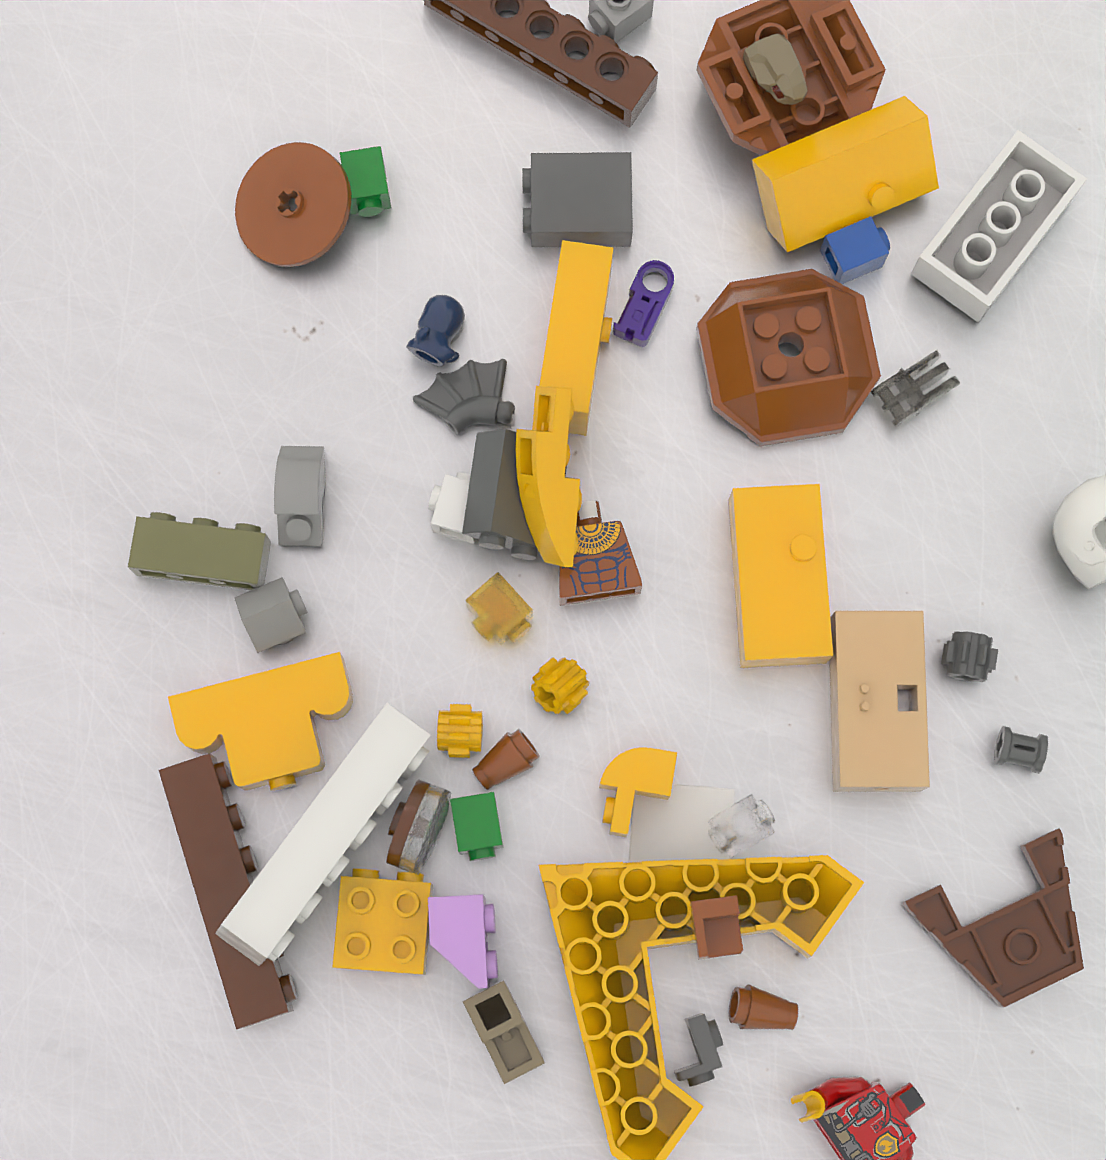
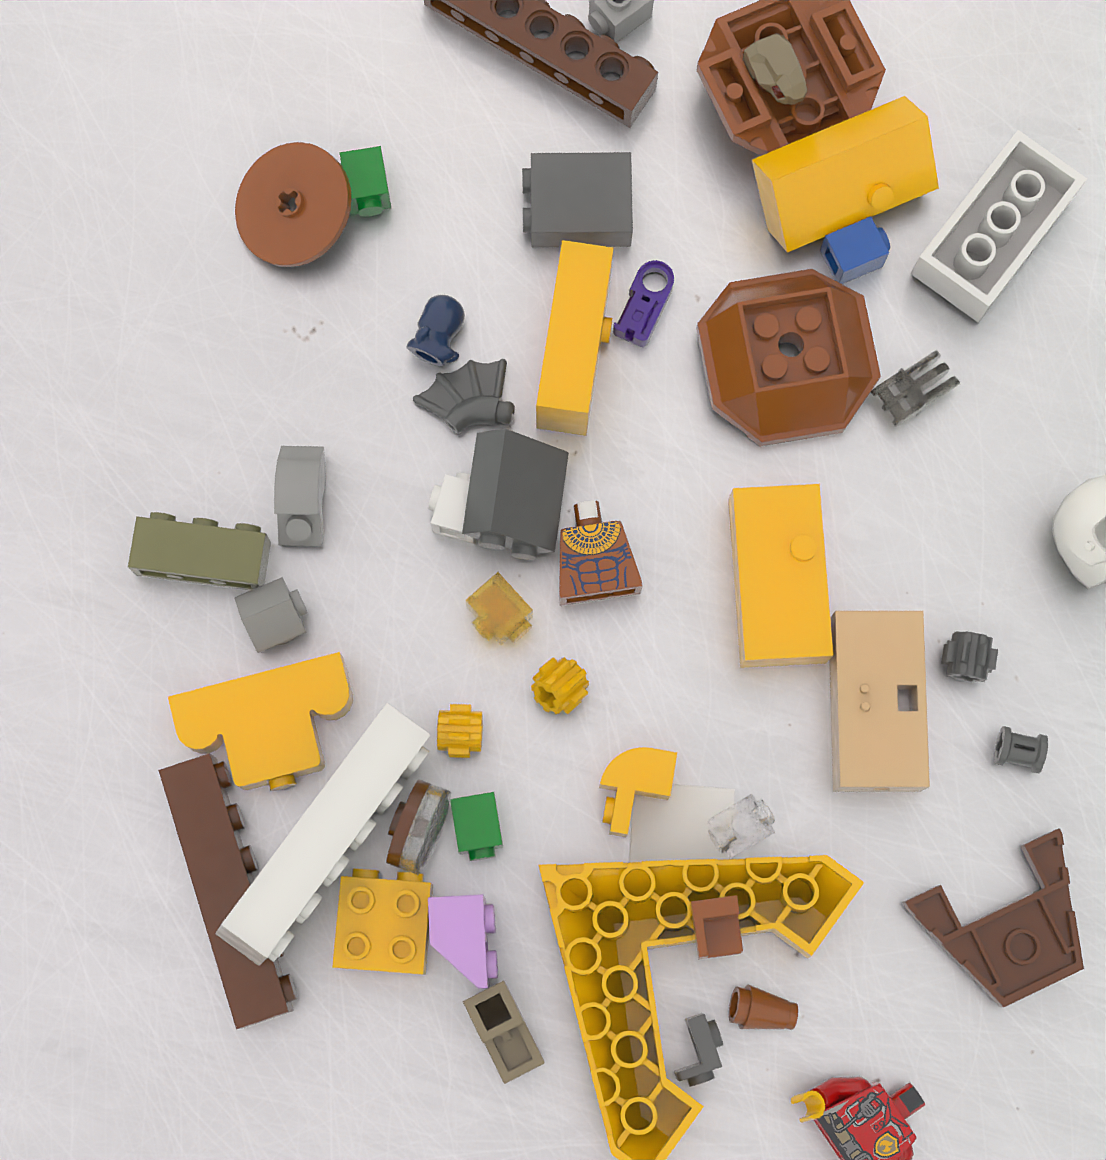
dark orange cone [472,729,540,790] -> none
yellow slope [516,386,582,567] -> none

